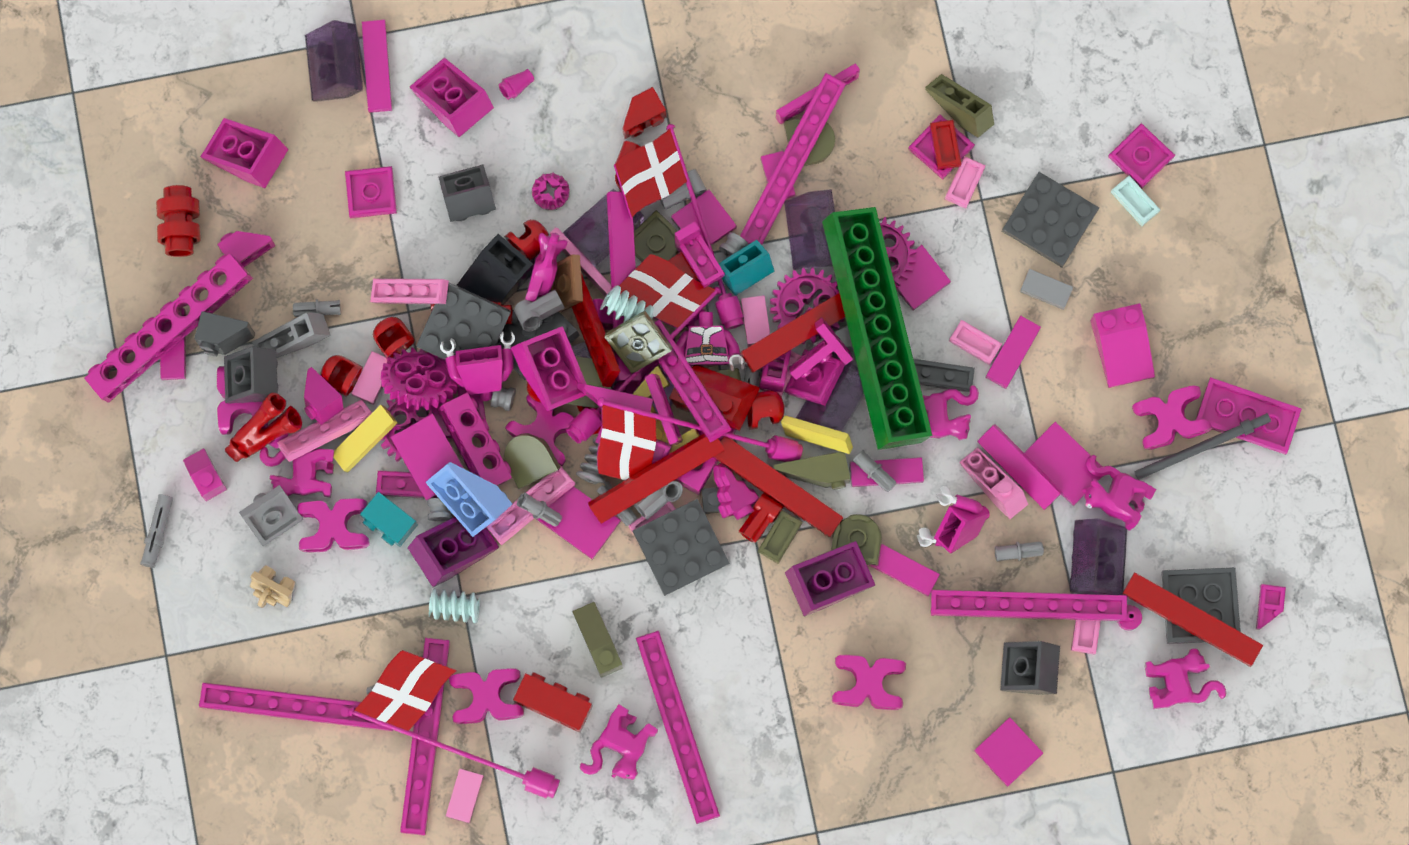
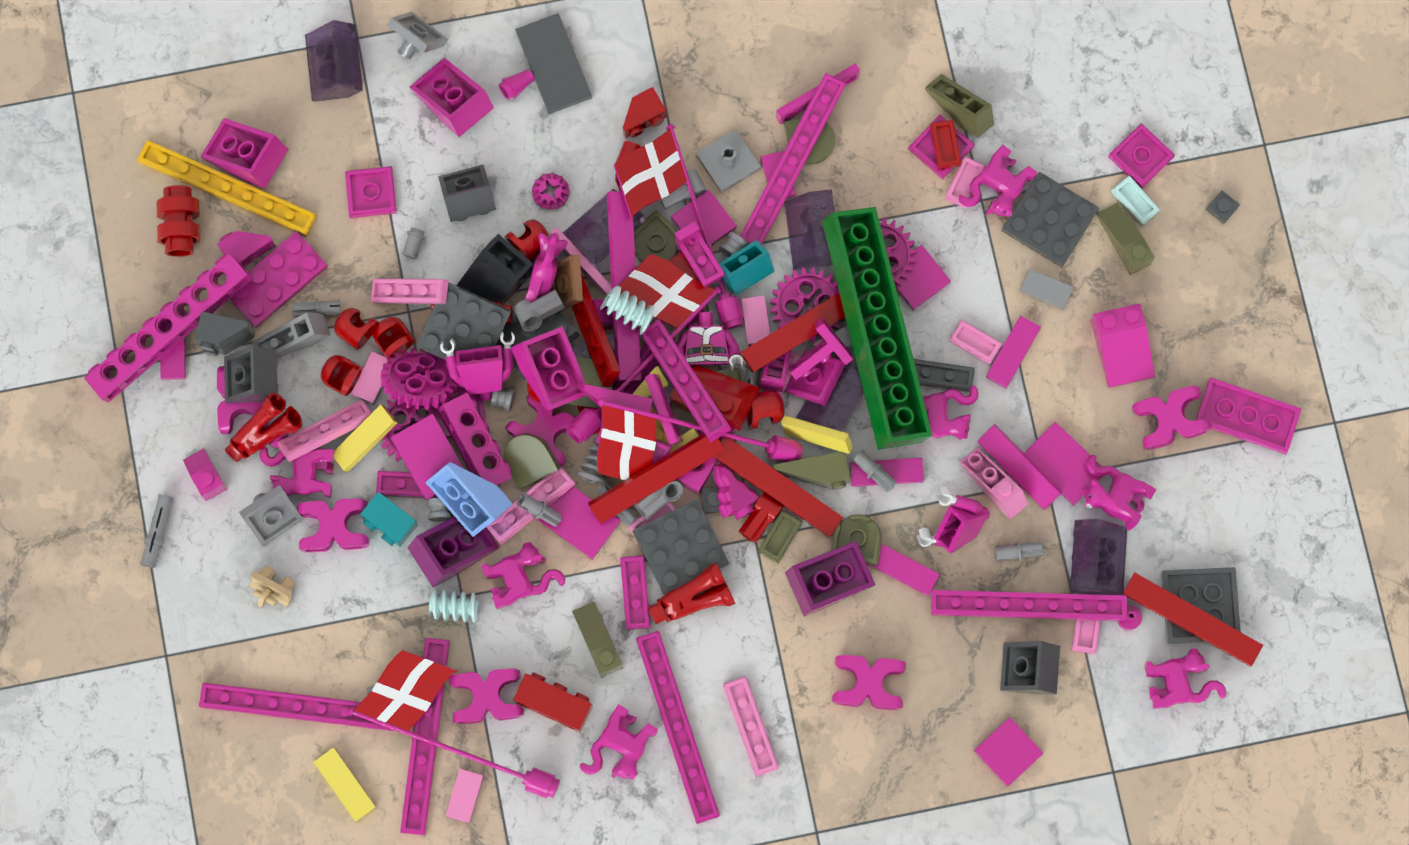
dark pink slope [304,367,344,425] -> none
dark pink tile [362,20,392,113] -> none
olive piece [605,311,672,373] -> none
dark grey bar [1134,413,1271,480] -> none
dark pink tile [1256,584,1286,630] -> none
none -> yellow tile [137,140,317,237]
none -> dark pink plate [230,231,328,328]
none -> light yellow tile [314,748,376,822]
none -> red helmet [334,308,379,350]
none -> light grey tile [387,12,448,59]
none -> light grey pin [402,227,425,259]
none -> dark pink animal [481,542,566,609]
none -> dark grey tile [515,13,592,114]
none -> dark pink tile [620,555,651,630]
none -> red piece [648,562,736,624]
none -> light grey tile [696,129,761,194]
none -> bright pink tile [723,676,779,777]
none -> dark pink animal [958,144,1037,217]
none -> olive slope [1096,203,1155,275]
none -> dark grey plate [1206,190,1240,224]

